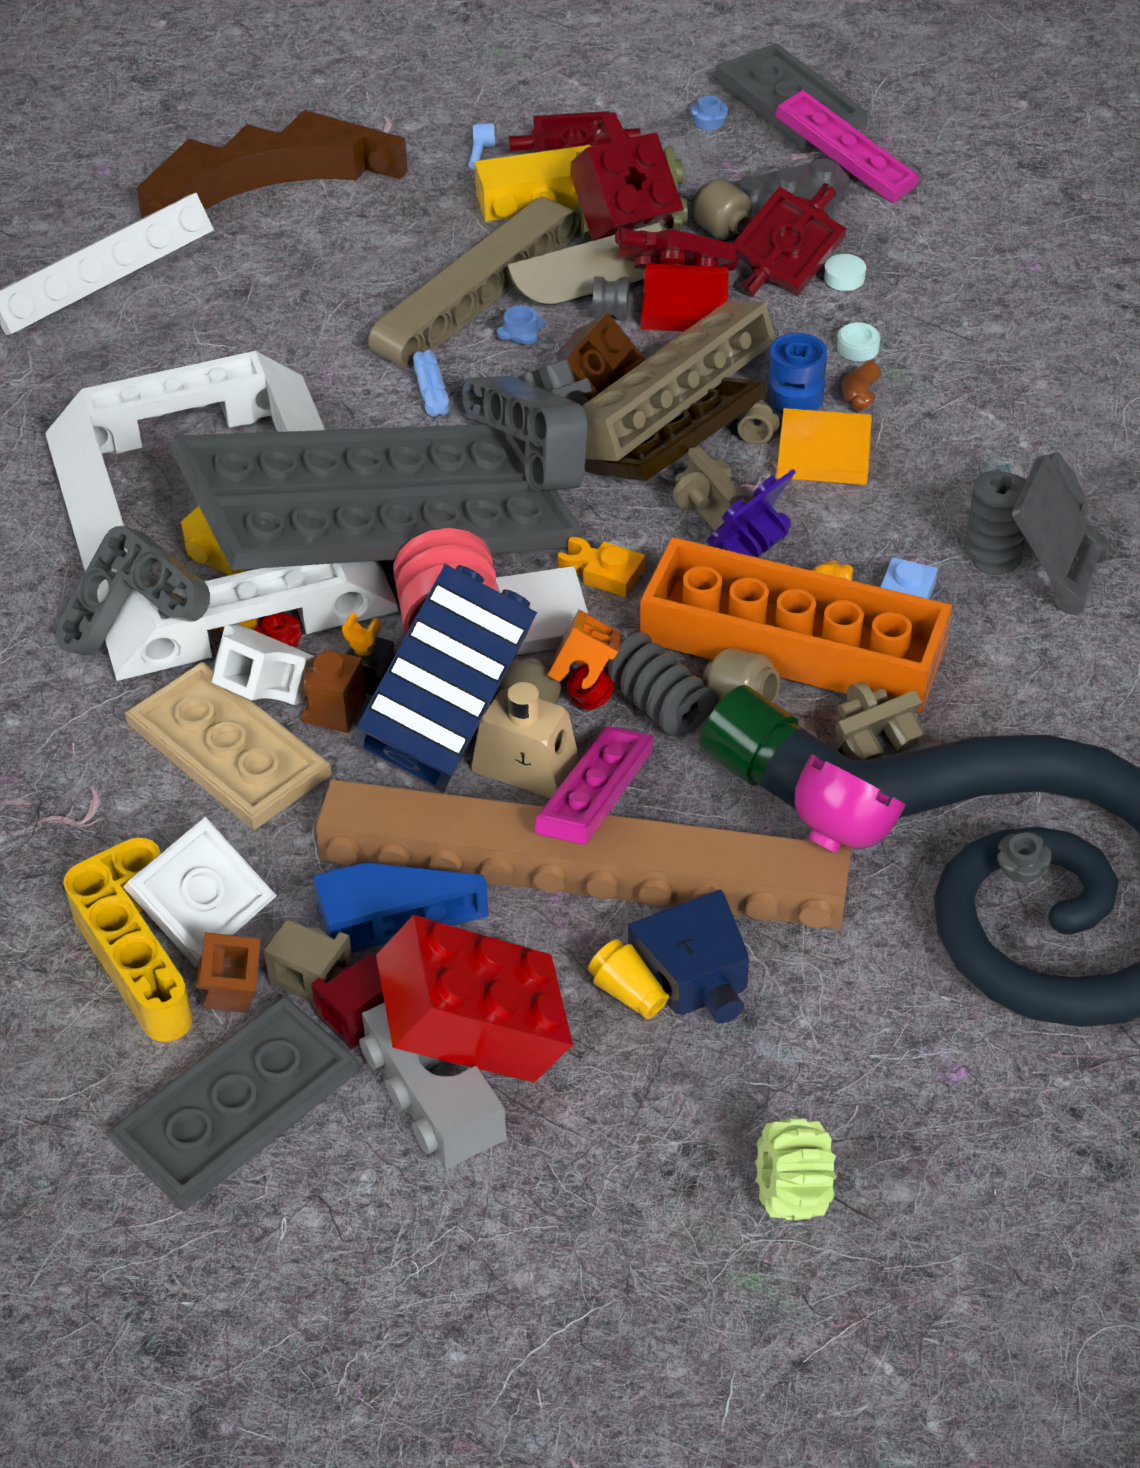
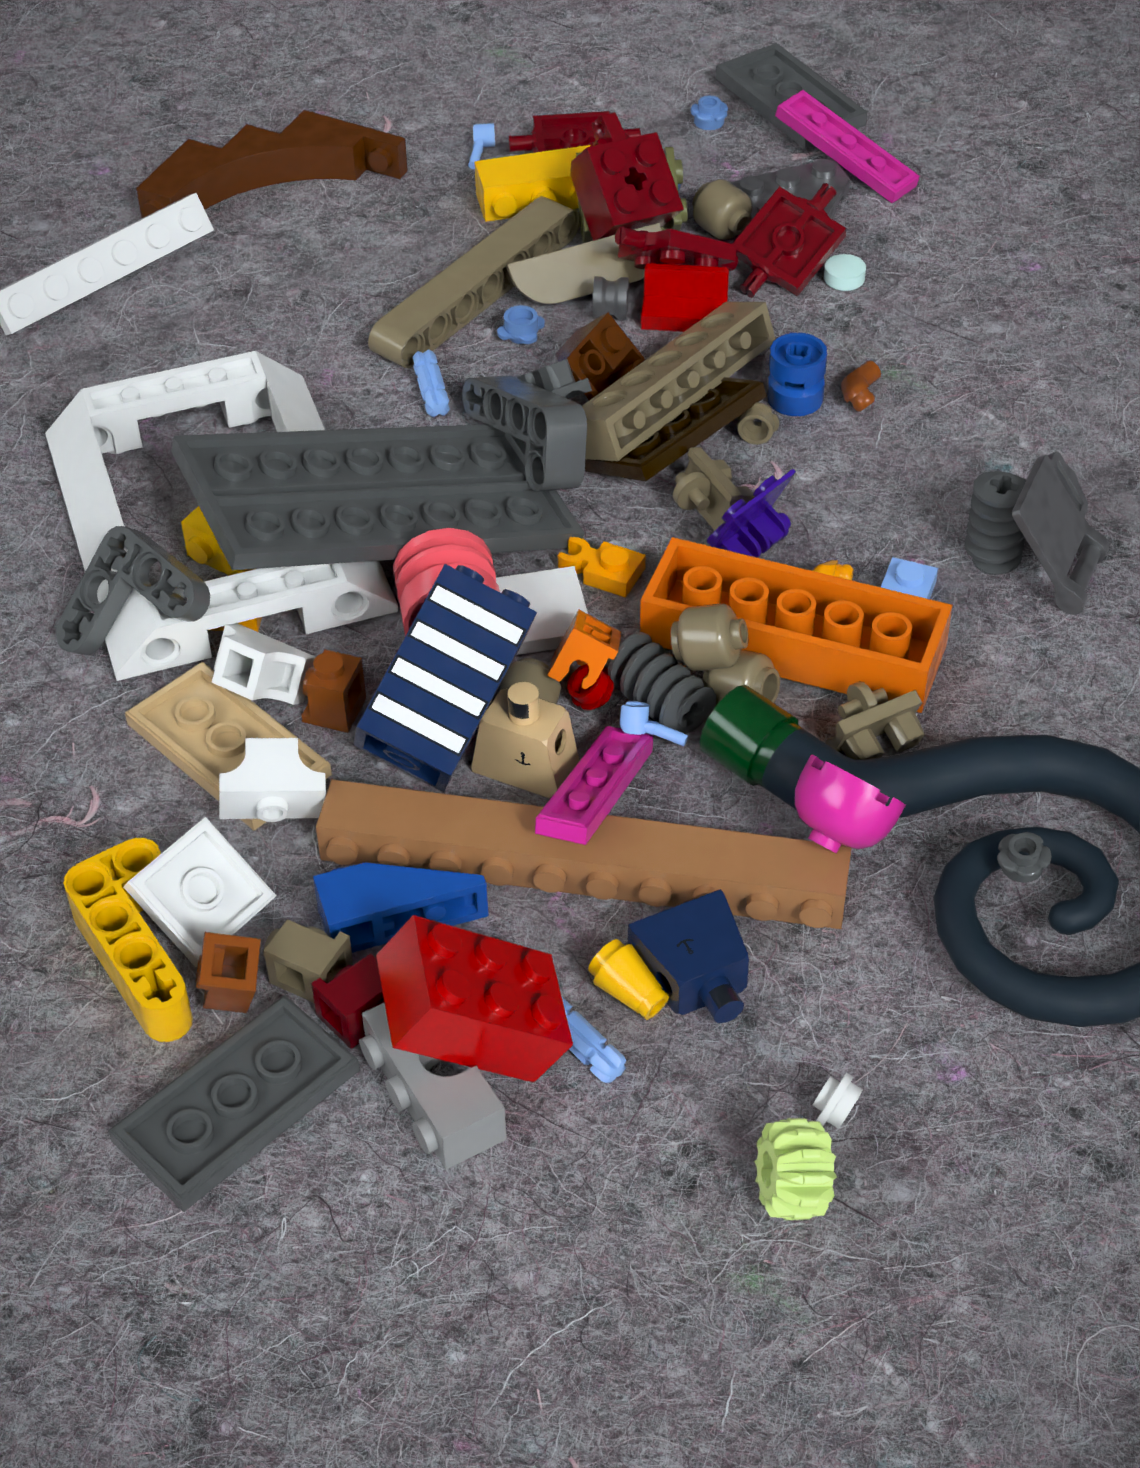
red plate [254,612,302,648] -> none
piece [342,612,396,696] -> none
light orange tile [777,408,872,485] -> none
light aqua tile [837,322,881,361] -> none
none -> white brick [219,738,326,822]
none -> light blue axle [562,997,626,1083]
none -> light blue hand [620,701,689,747]
none -> dark tan head [671,603,748,671]
none -> white plate [812,1072,863,1129]

